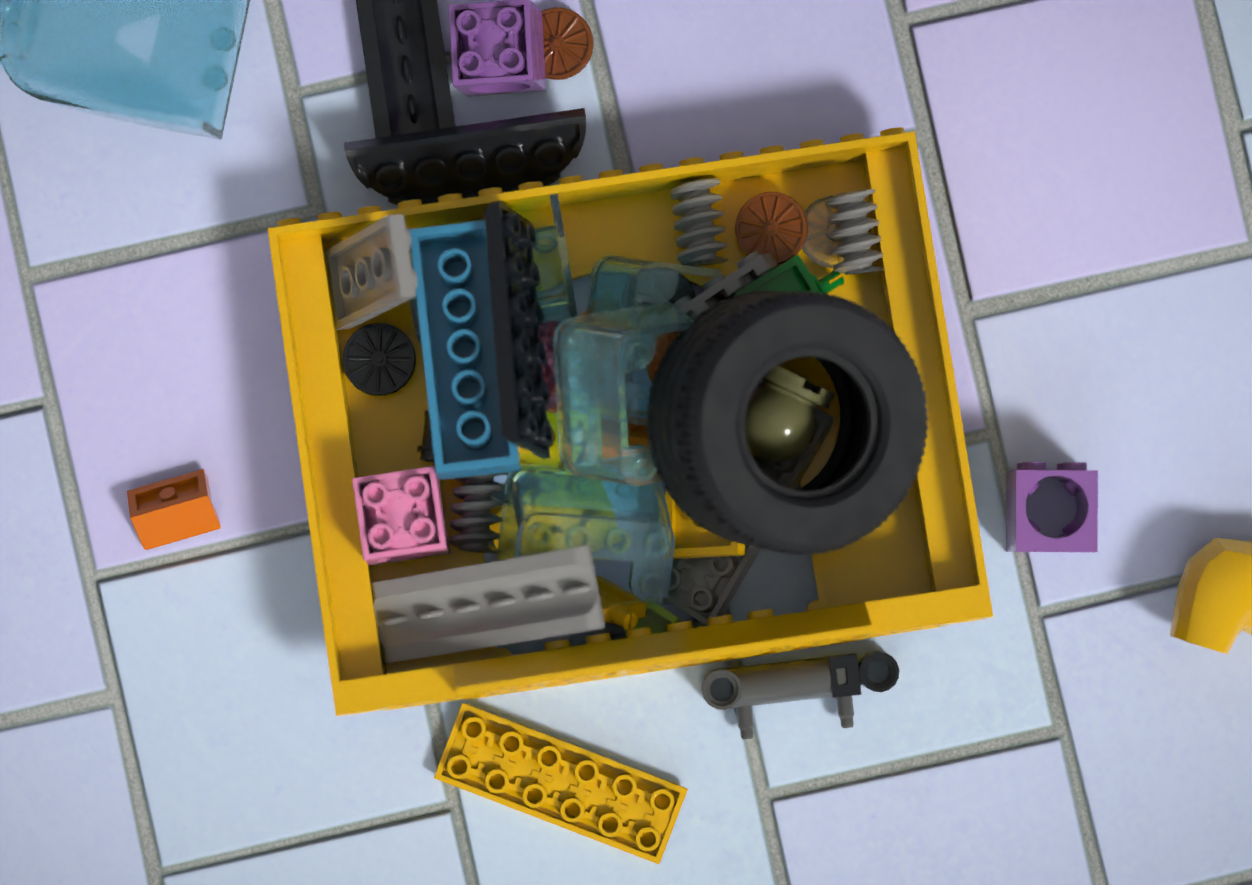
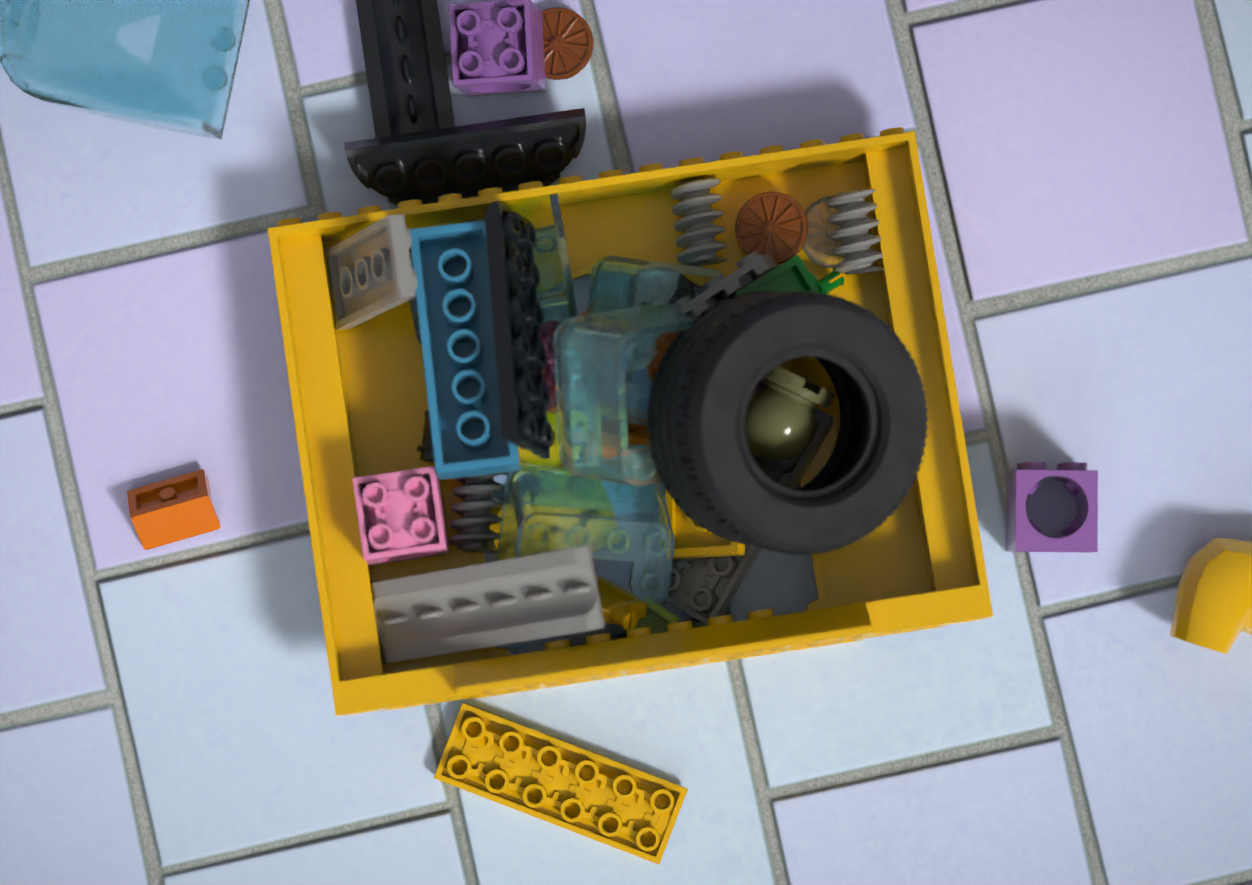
black wheel [343,323,416,396] -> none
dark grey piece [701,651,899,740] -> none

